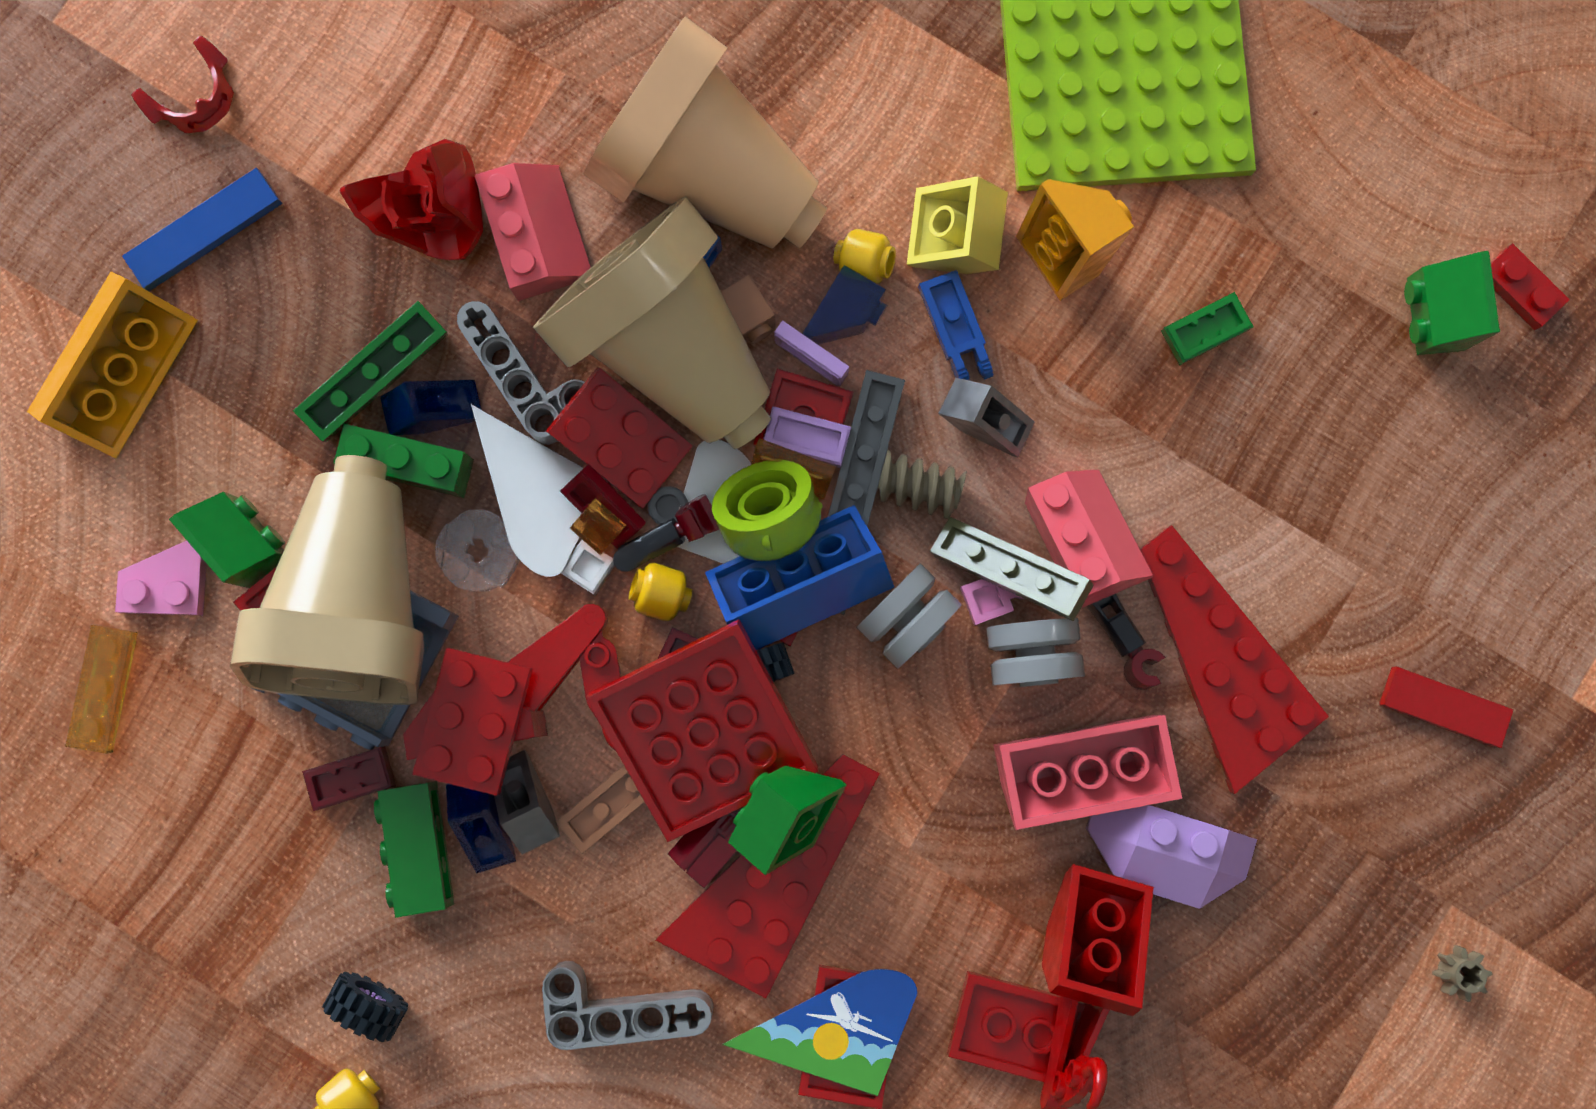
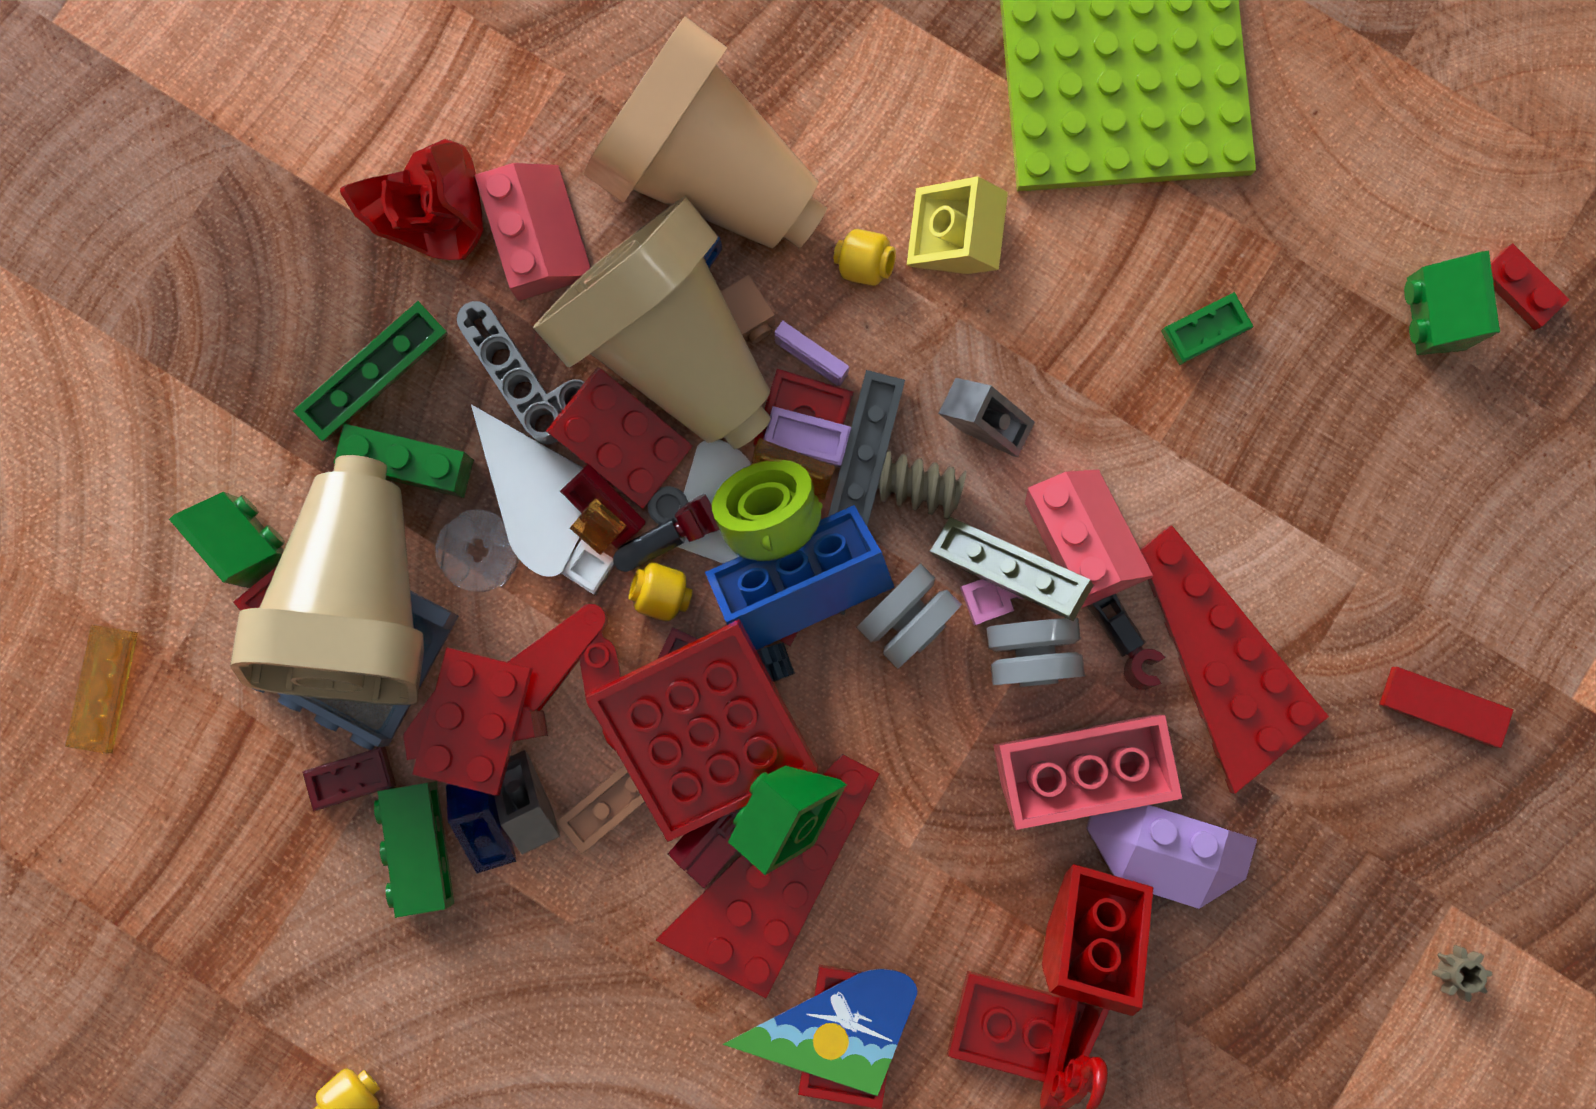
light orange slope [27,272,198,458] -> none
bright pink wing [115,540,207,616] -> none
blue tile [122,167,283,291] -> none
red helmet [131,36,234,134] -> none
black bush [322,972,408,1042] -> none
clear blue slope [380,380,482,436] -> none
light grey beam [542,961,714,1050] -> none
clear blue slope [802,265,888,345] -> none
blue hinge [918,270,994,380] -> none
light orange slope [1016,179,1134,301] -> none

